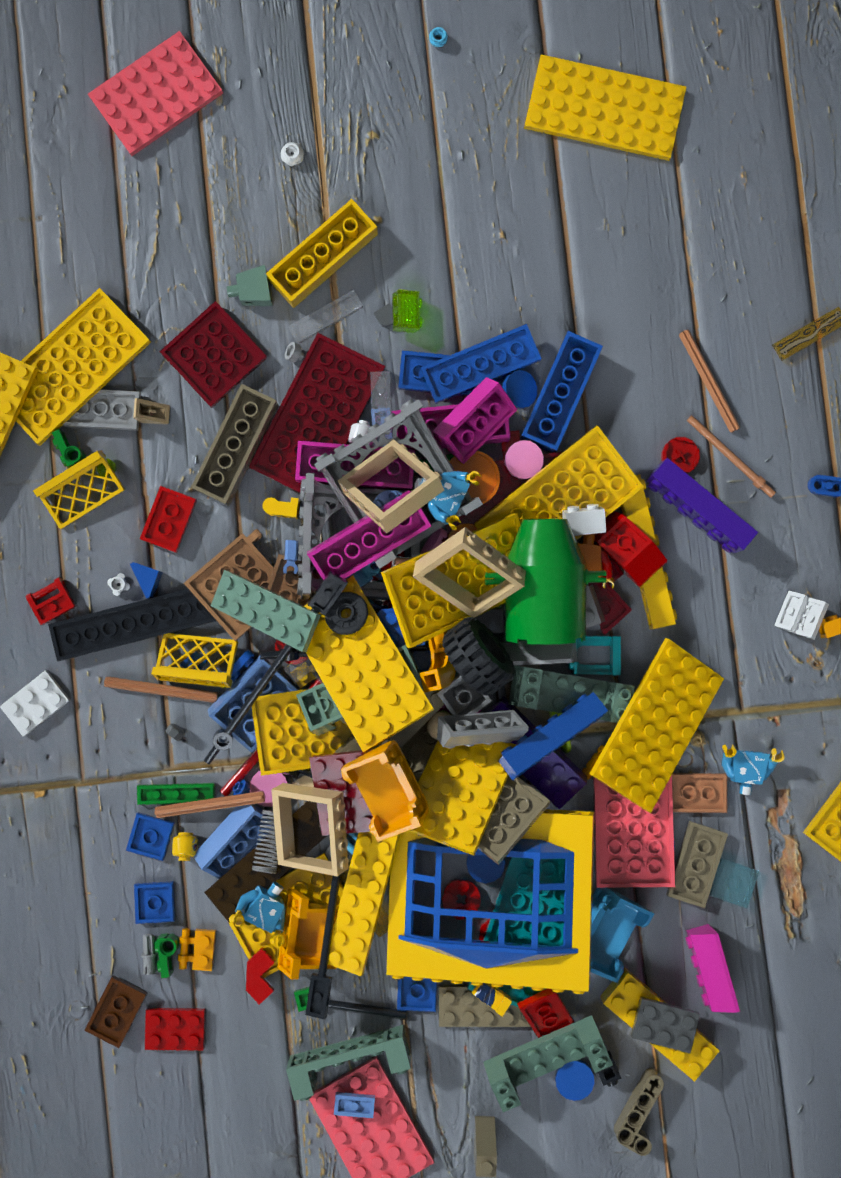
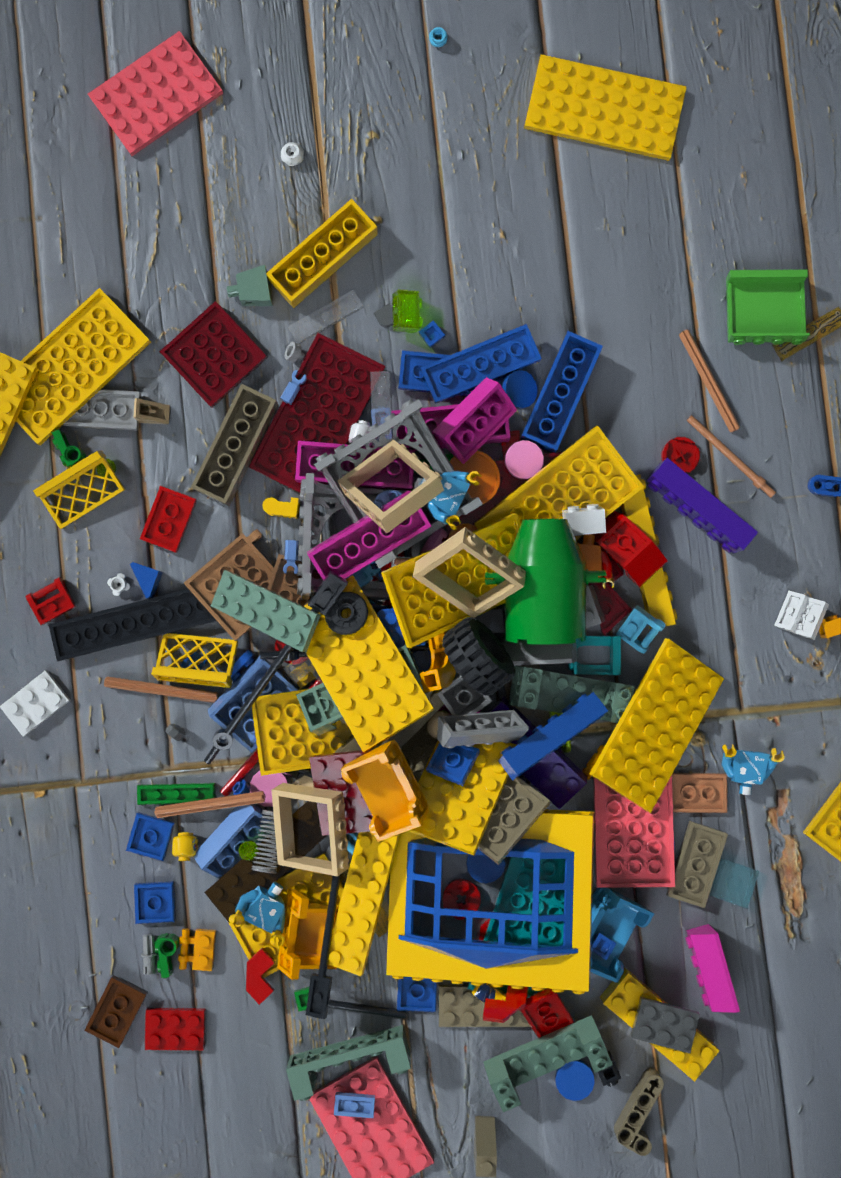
none -> clear neon green plate [239,841,258,861]
none -> medium blue bar [280,370,307,405]
none -> blue plate [419,320,445,348]
none -> blue tile [426,743,480,786]
none -> red tile [483,985,529,1023]
none -> blue plate [591,932,617,960]
none -> medium azure plate [616,605,666,654]
none -> bright green panel [726,269,810,345]

